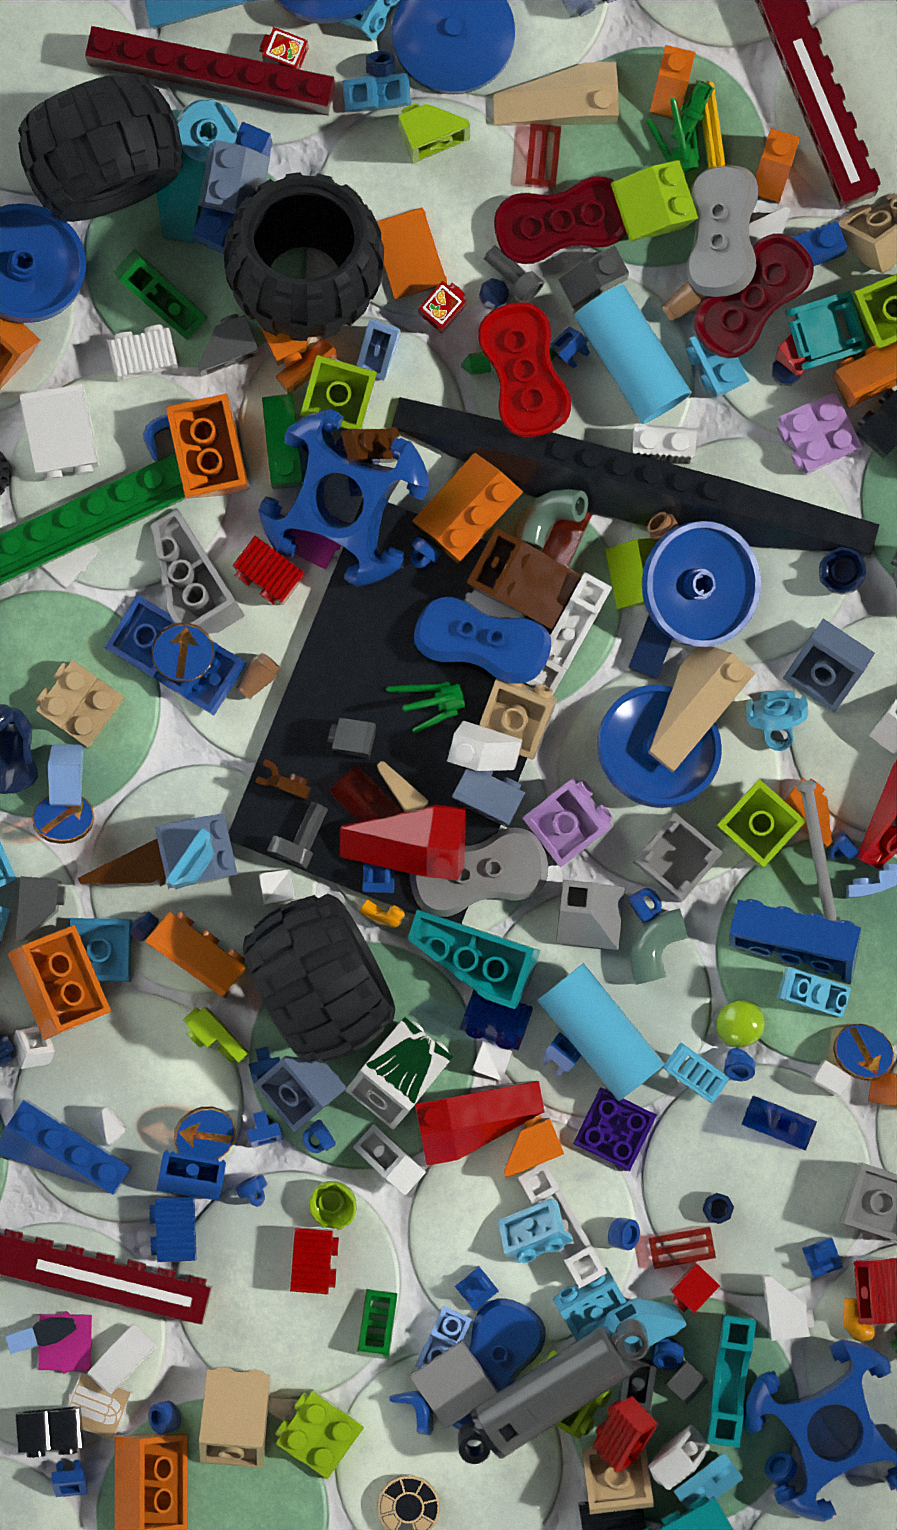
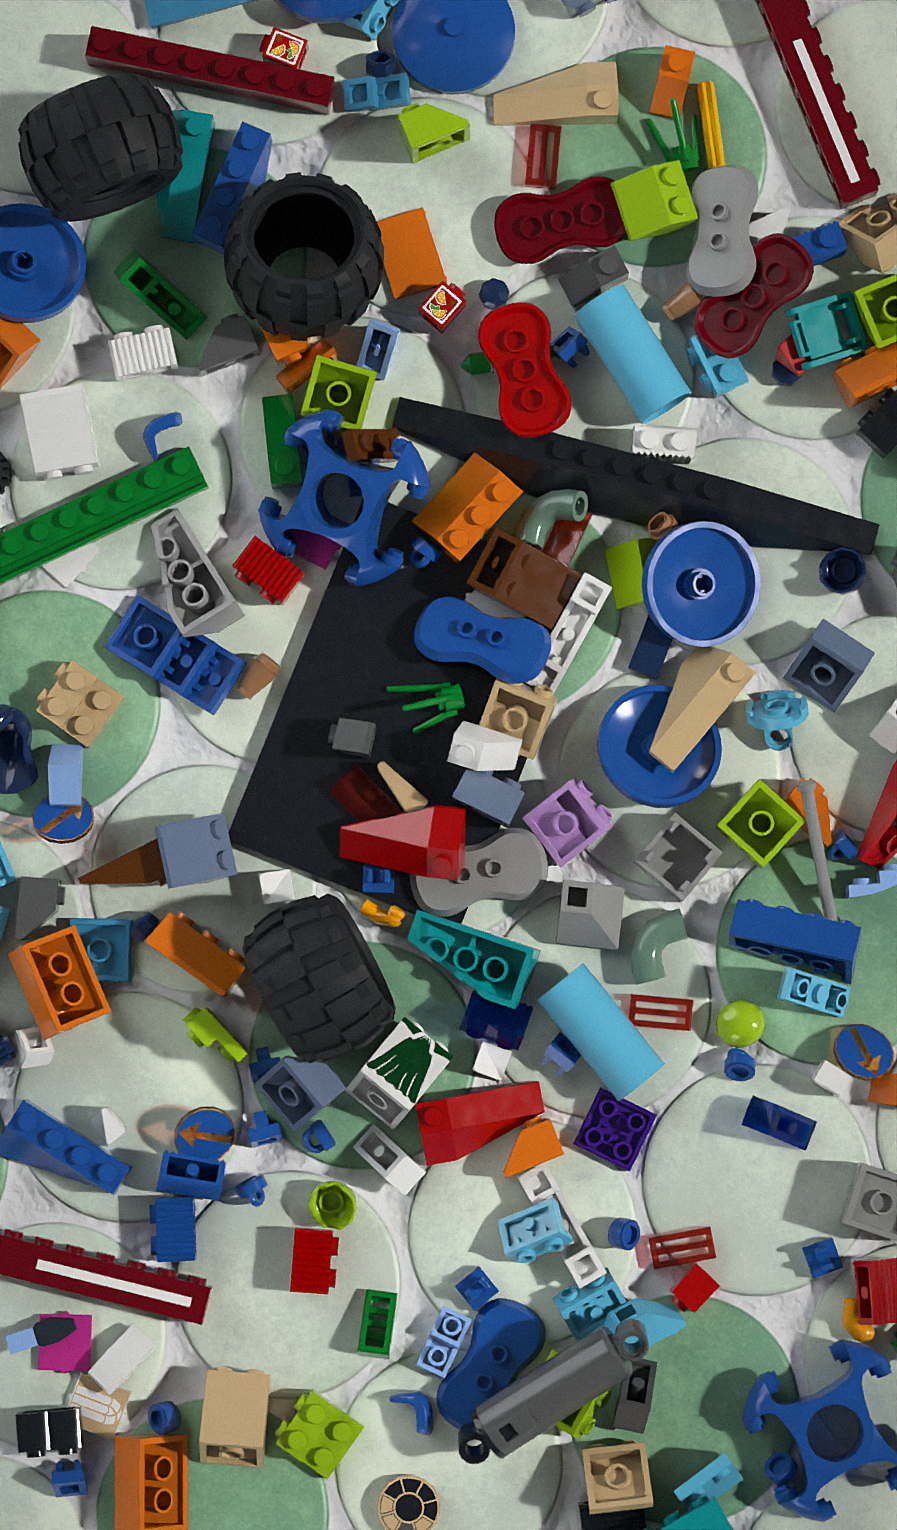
blue piece [152,622,214,682] -> none
orange slope [166,393,250,499] -> none
medium azure slope [166,828,214,889] -> none
medium azure plate [176,99,238,162] -> none
sand blue slope [197,140,270,214] -> none
reddish brown plate [256,759,311,801] -> none
dark grey piece [267,802,328,868] -> none
light grey tile [410,1340,498,1429] -> none
dark grey piece [484,245,545,303] -> none
red brick [592,1396,658,1473] -> none
blue tile [628,888,662,923] -> none
white brick [649,1424,710,1490] -> none
blue tile [652,1338,684,1370] -> none
medium azure slope [663,1042,729,1103] -> none
dark grey slope [664,1359,709,1405] -> none
green pin [670,80,715,144] -> none
dark blue tile [702,1192,734,1224] -> none
teal arch [705,1313,757,1448] -> none
orange slope [755,128,800,204] -> none
white slope [762,1275,814,1341] -> none
lavender plate [777,392,863,475] -> none
none -> clear red tile [628,994,694,1031]

